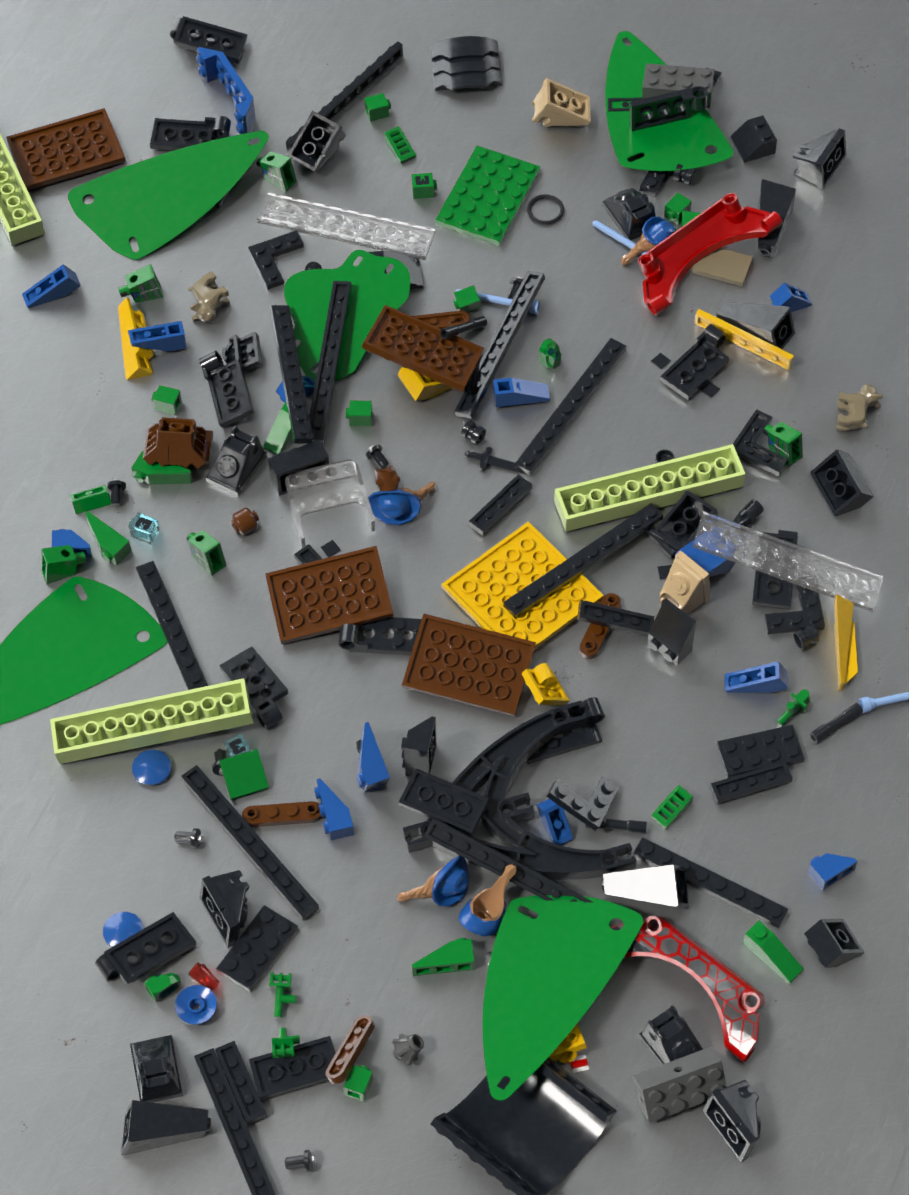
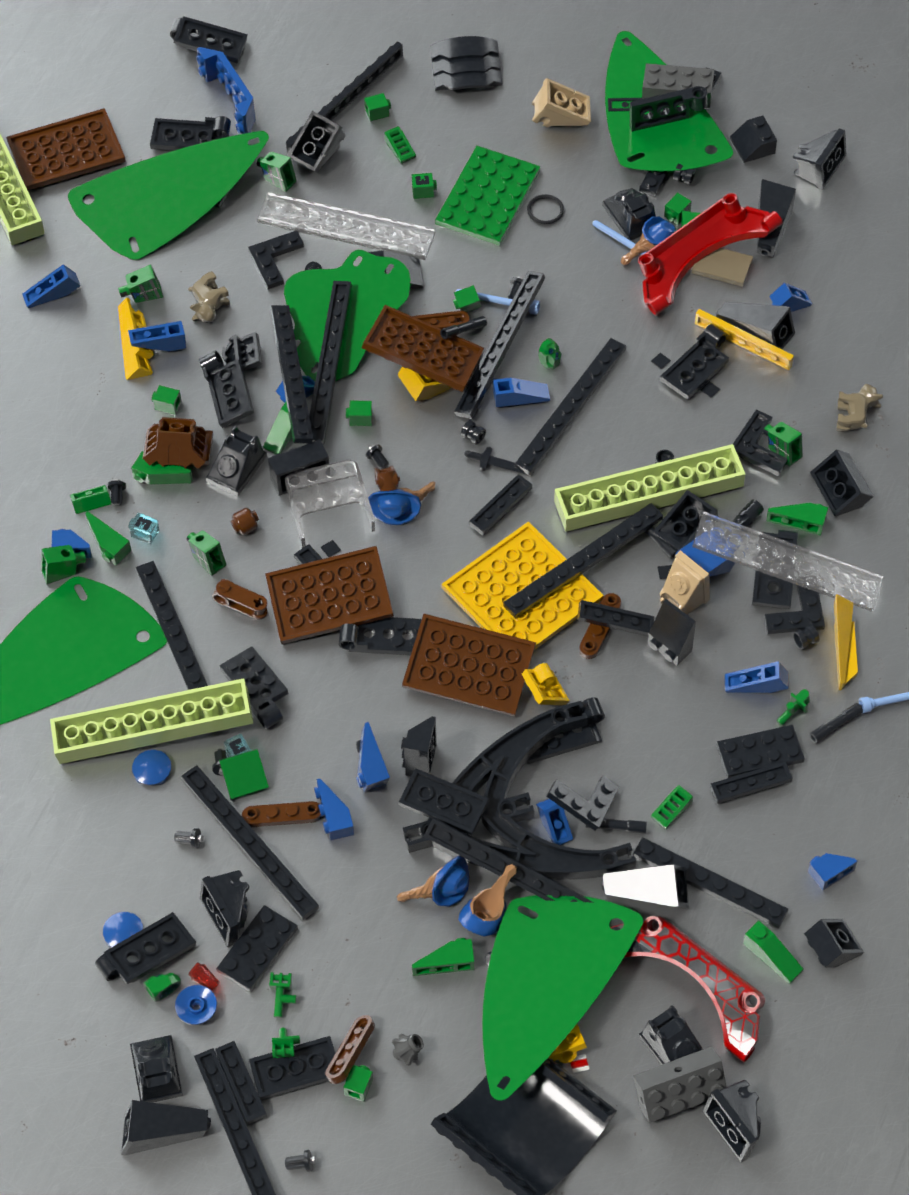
none -> reddish brown piece [212,579,268,620]
none -> green slope [766,503,828,536]

